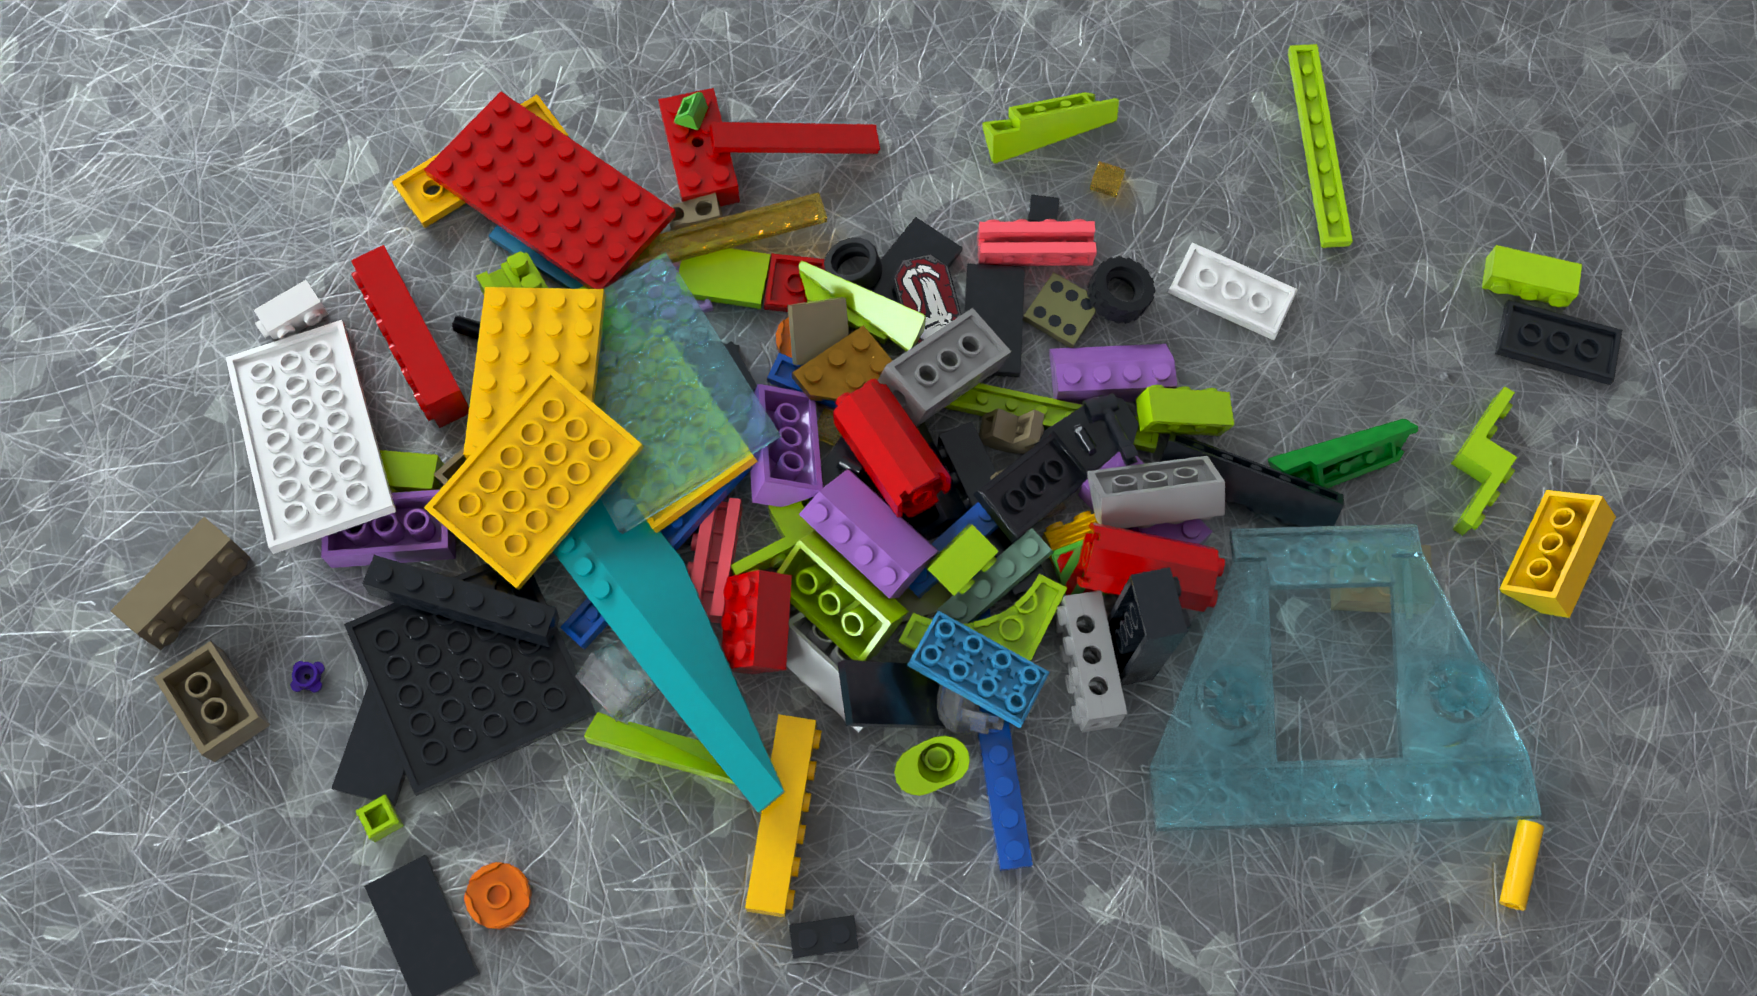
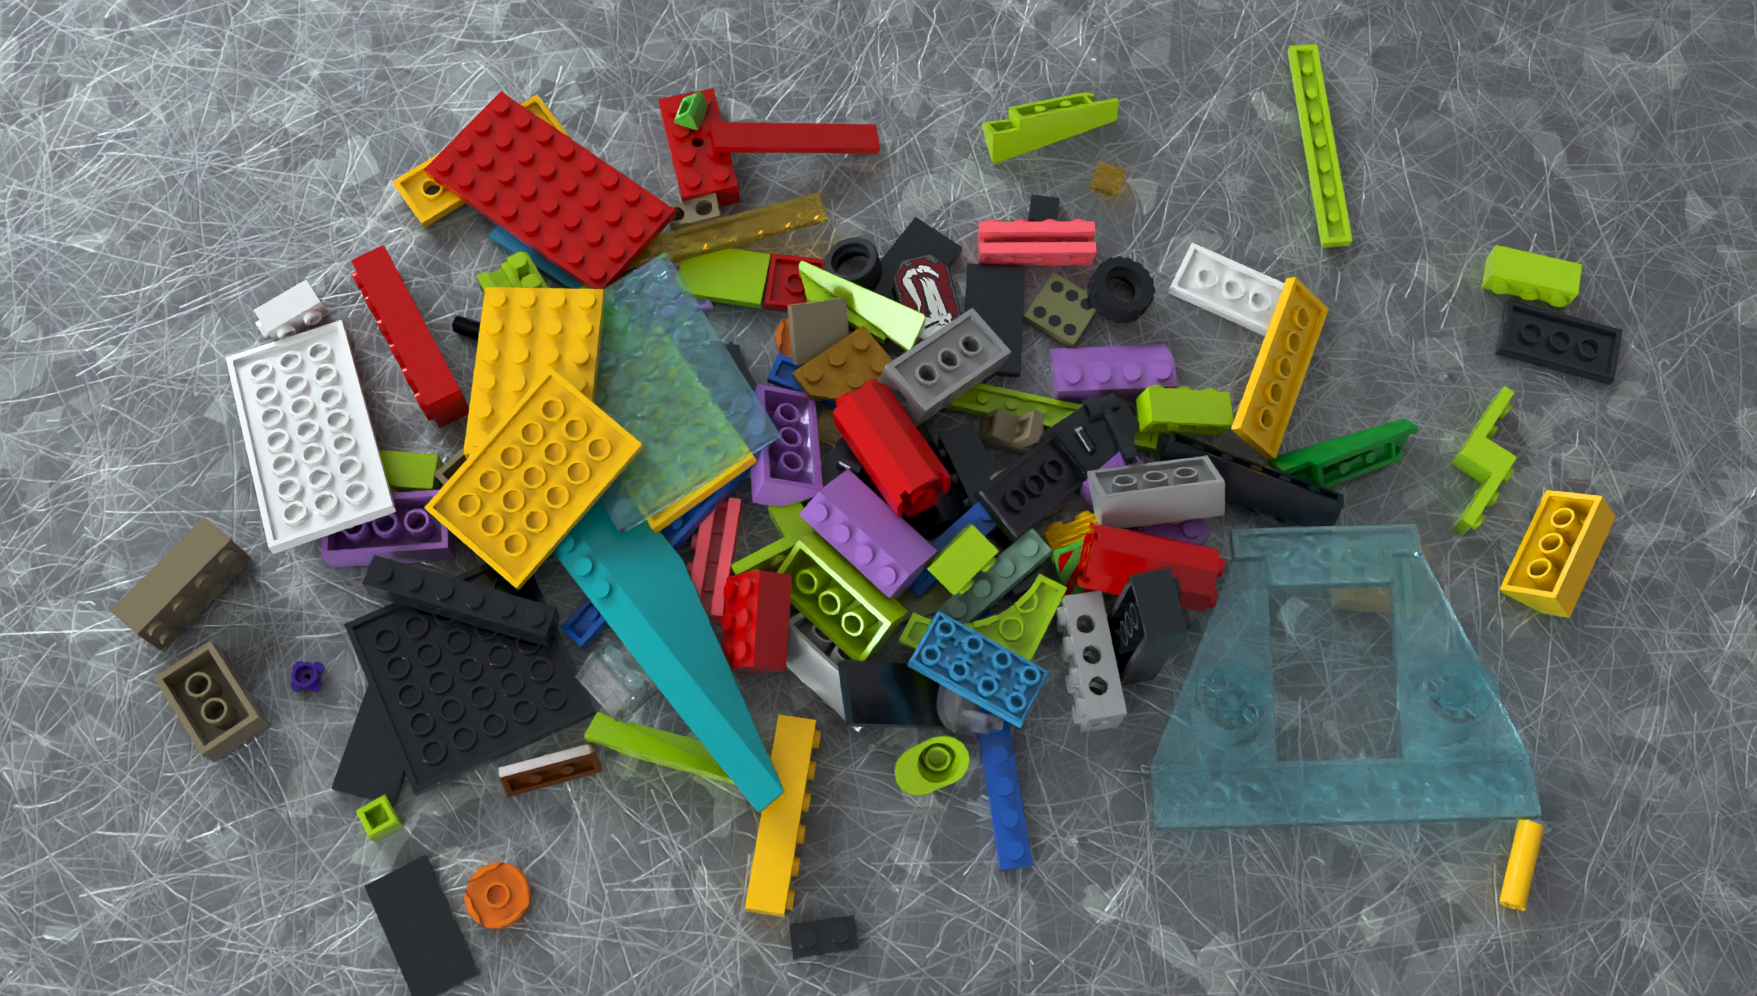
none -> reddish brown plate [499,742,602,797]
none -> yellow plate [1231,277,1329,460]

